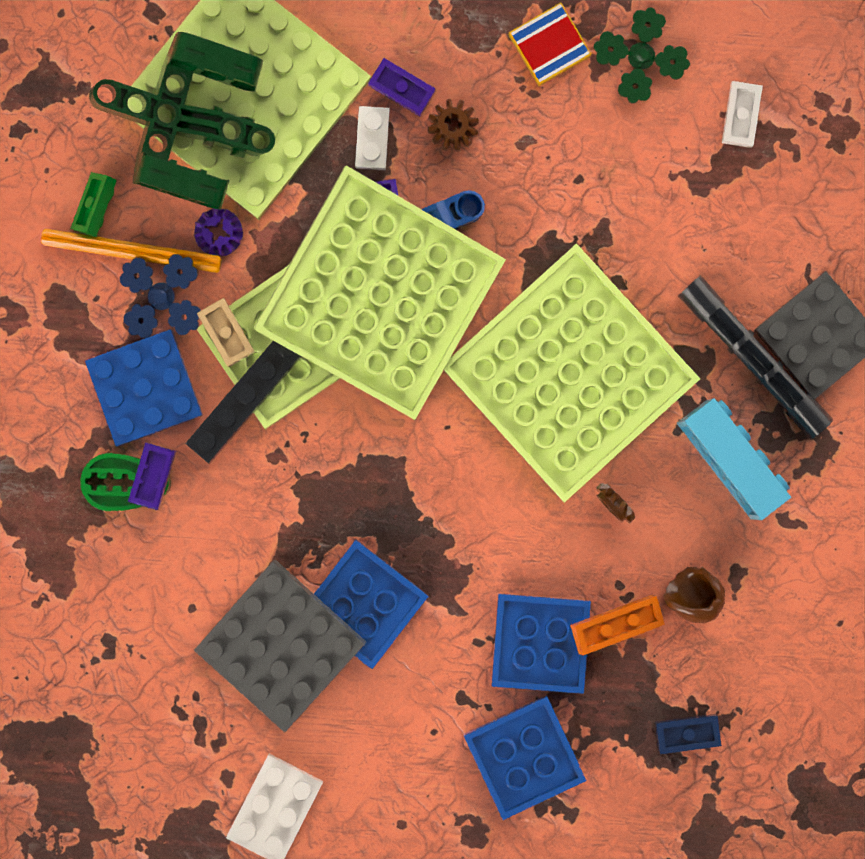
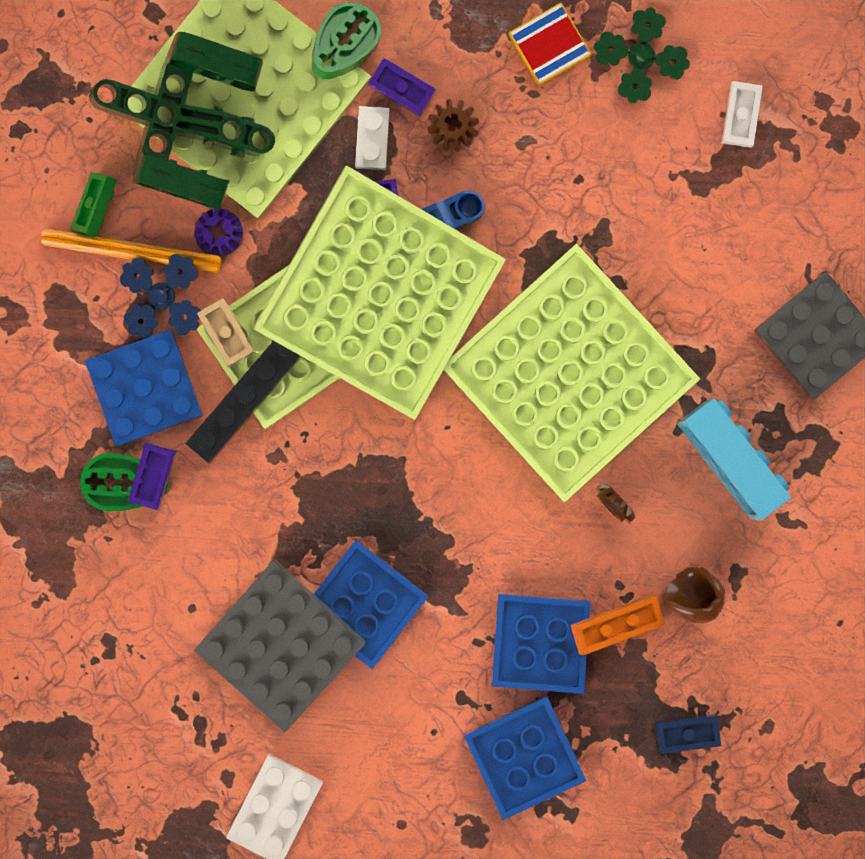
black piece [678,275,833,440] -> none
none -> green piece [312,2,381,80]

